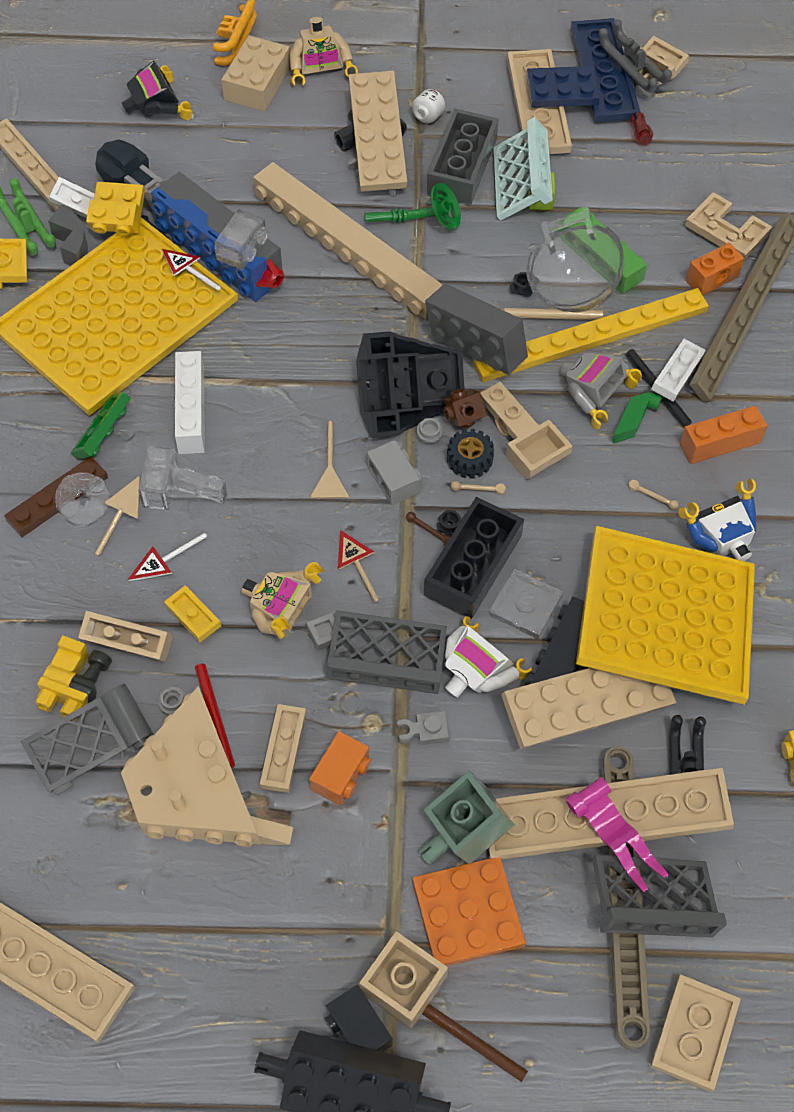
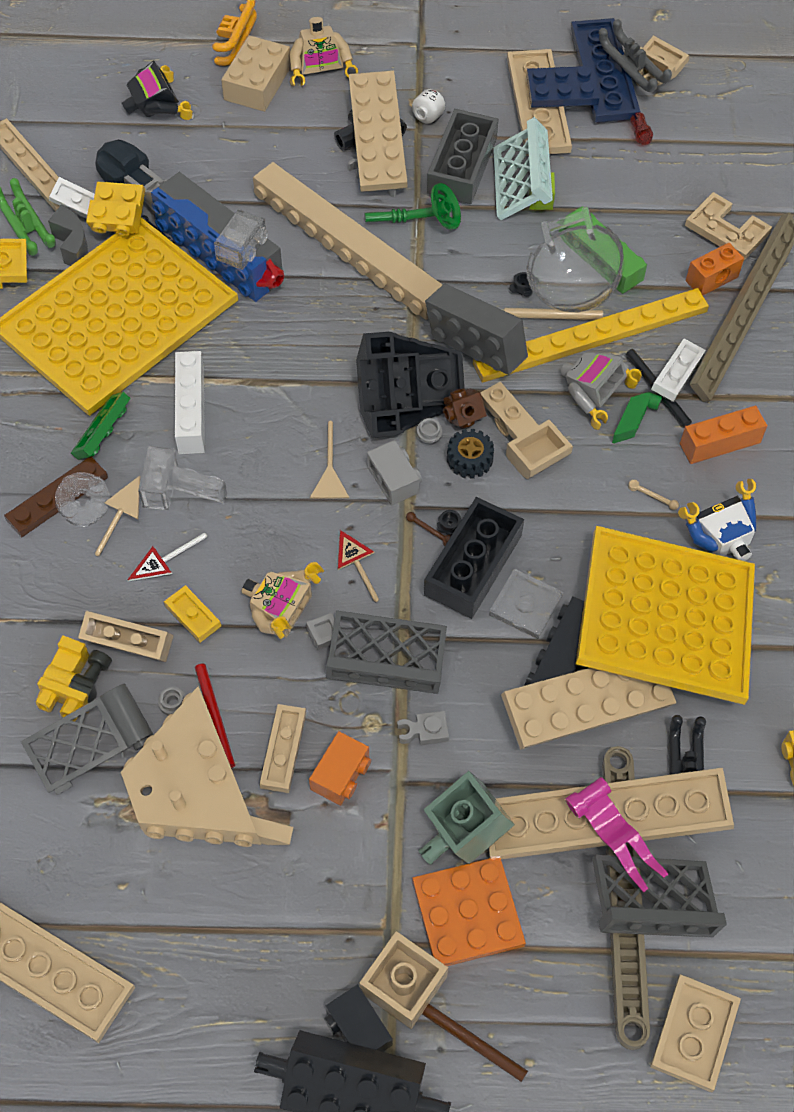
piece [162,249,221,291] -> none
white torso [445,616,532,698] -> none
tan hinge [451,481,506,495] -> none

